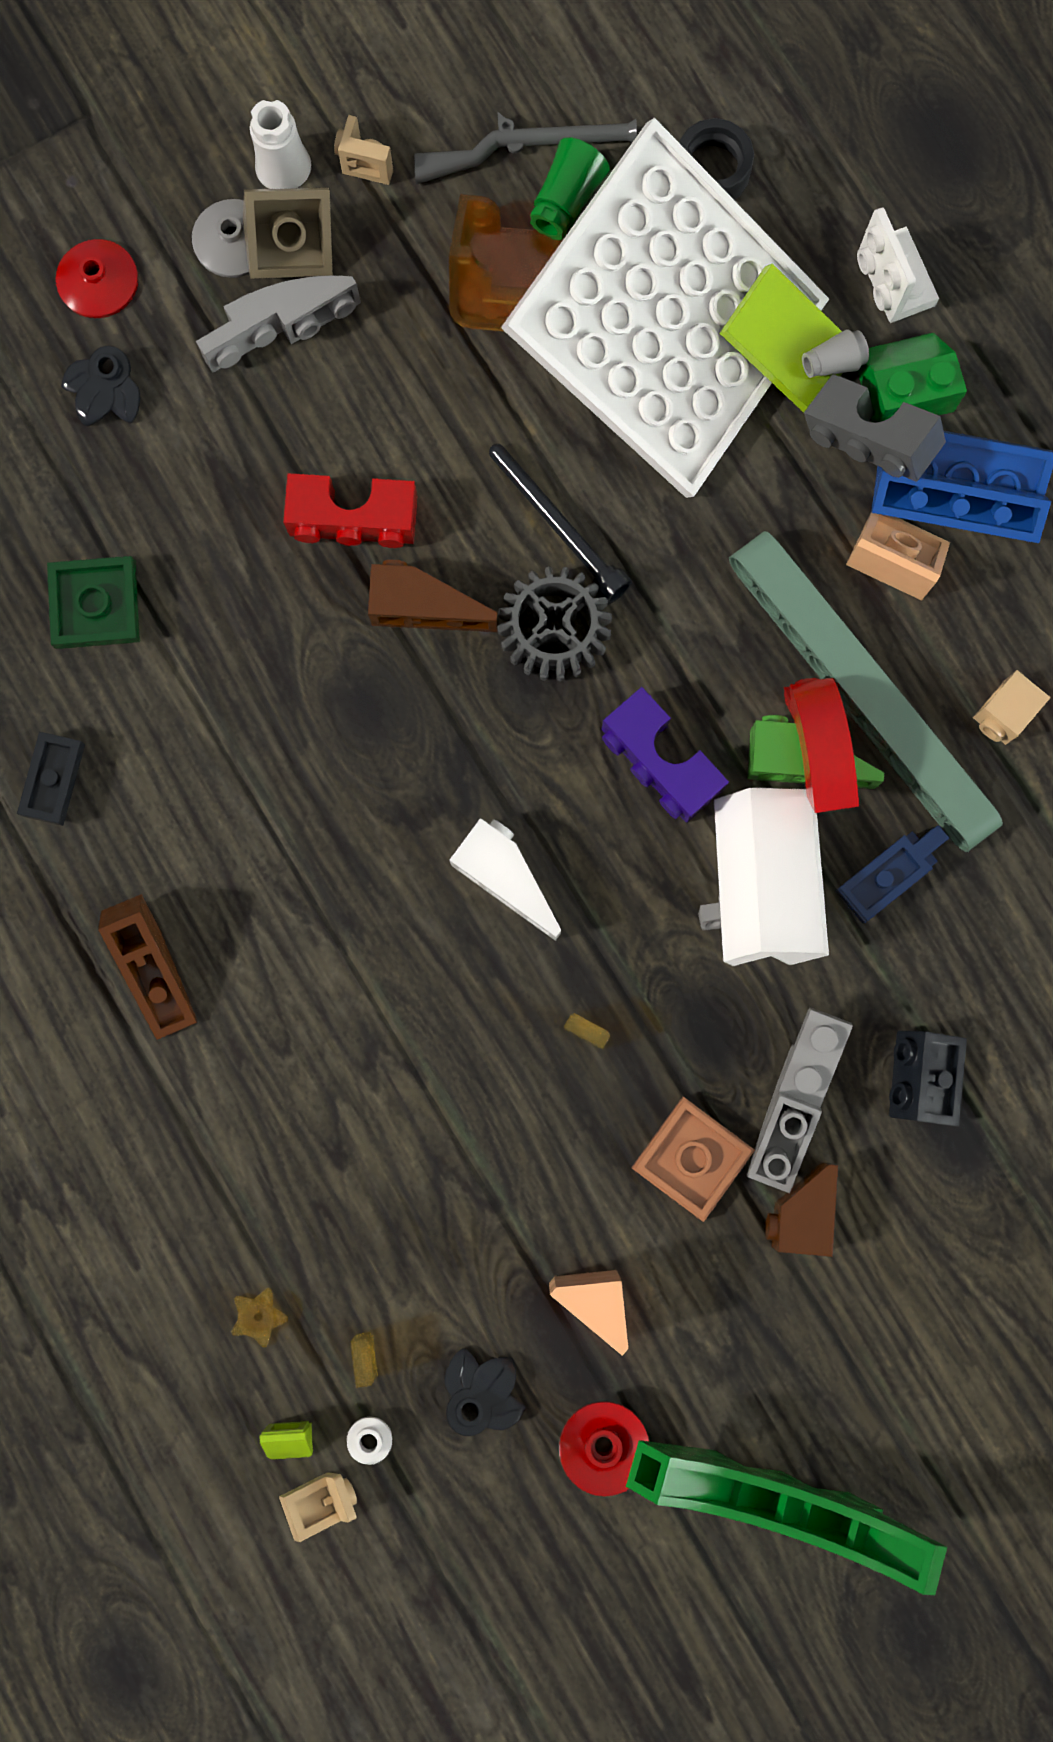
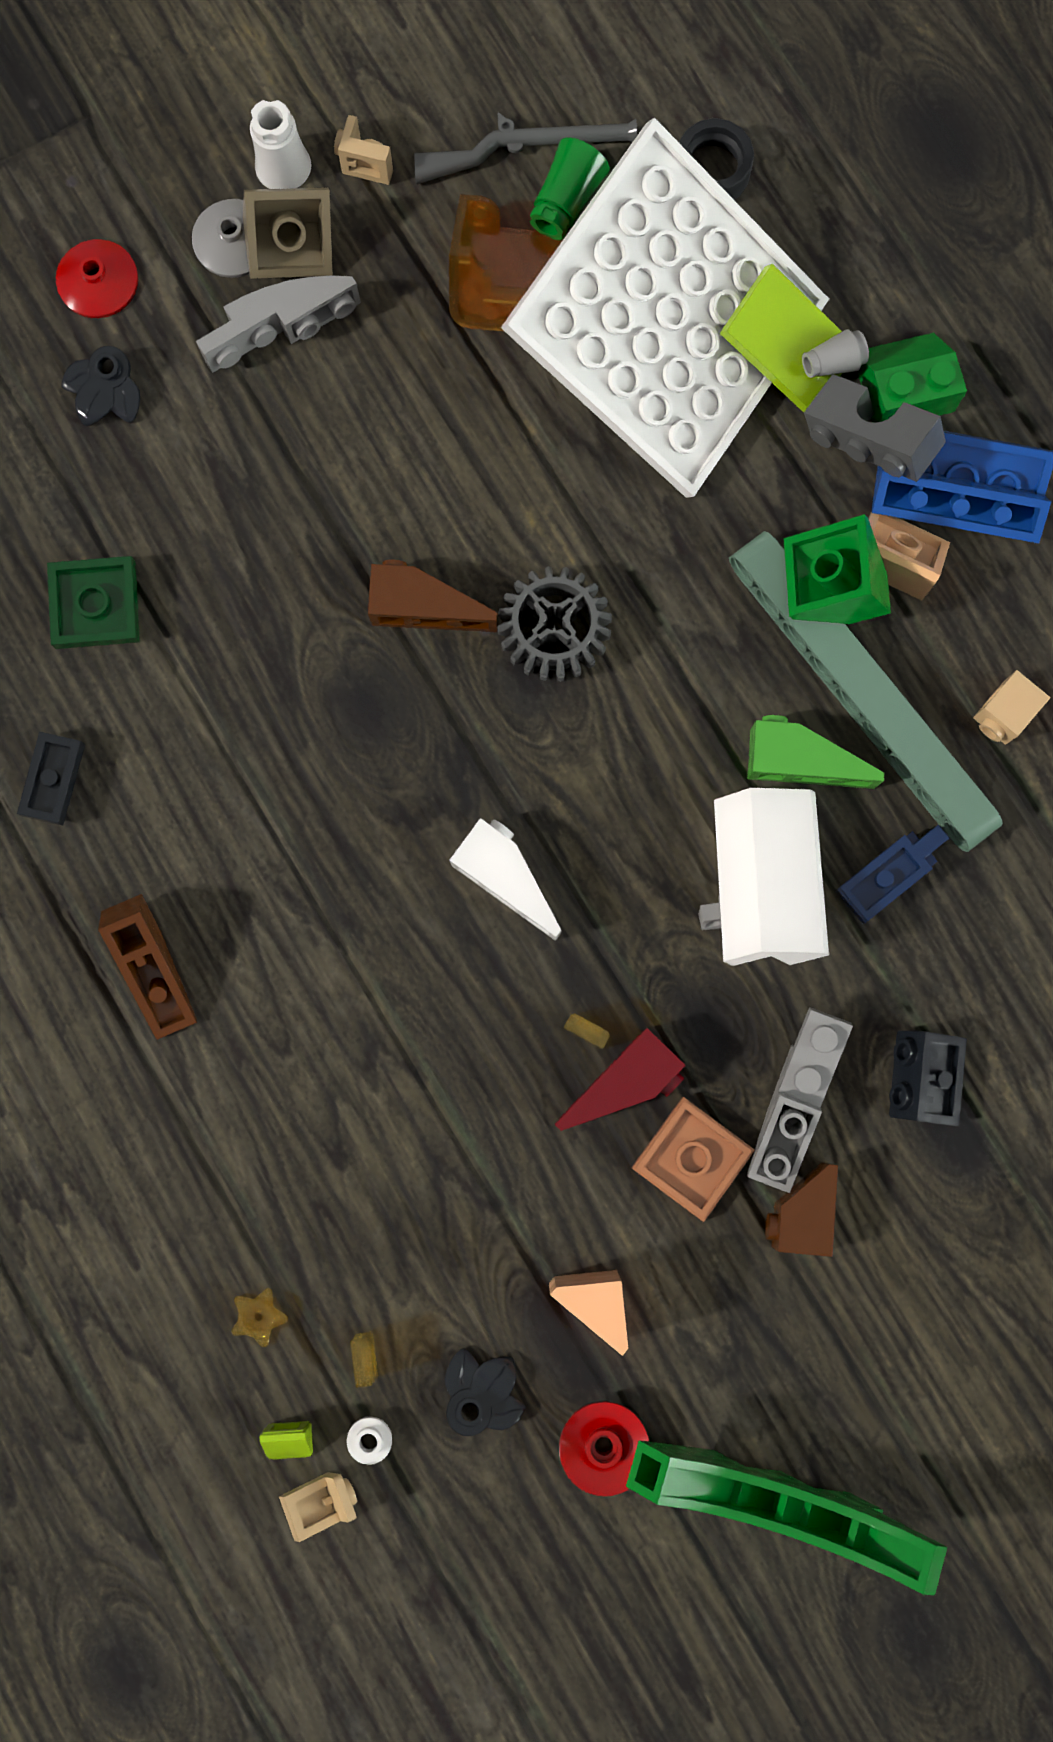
red arch [283,473,417,548] -> none
black piece [489,444,632,604] -> none
dark purple arch [601,687,729,823] -> none
red arch [784,678,859,813] -> none
white bracket [857,207,939,323] -> none
none -> dark red slope [554,1028,686,1131]
none -> green slope [784,514,891,624]

